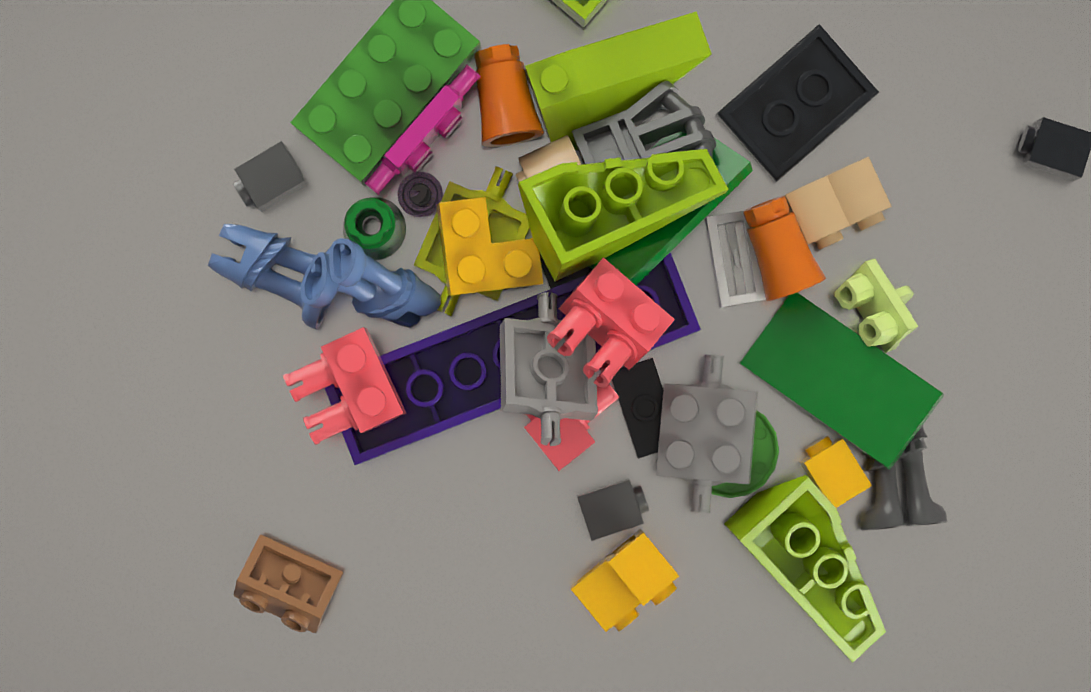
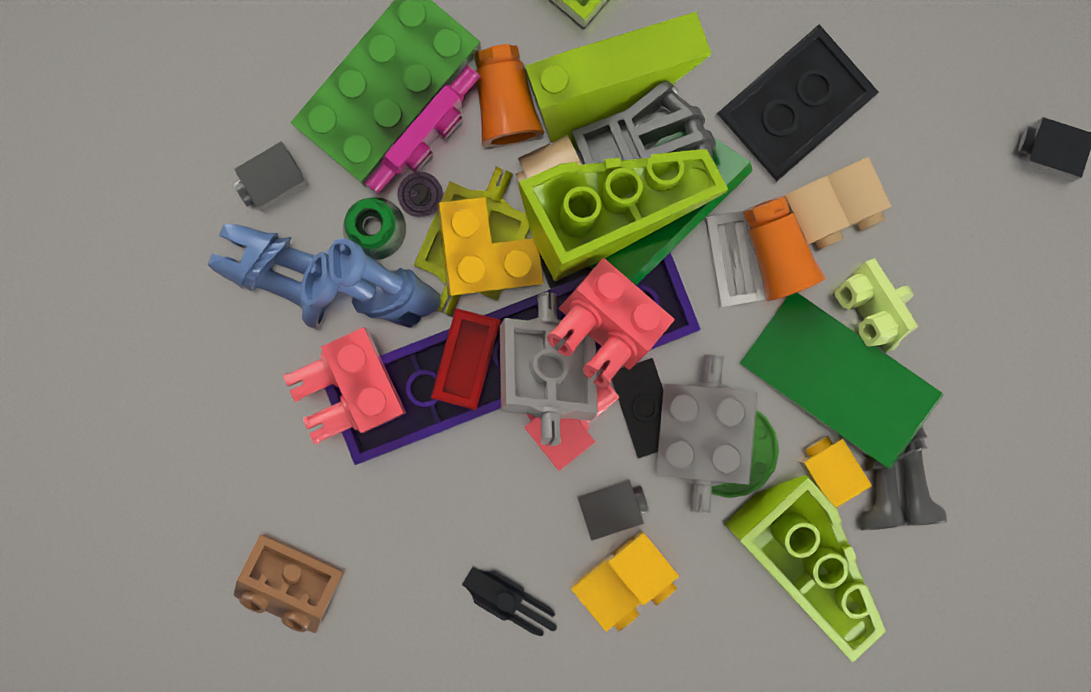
none -> red tile [431,308,501,410]
none -> black piece [462,566,557,636]

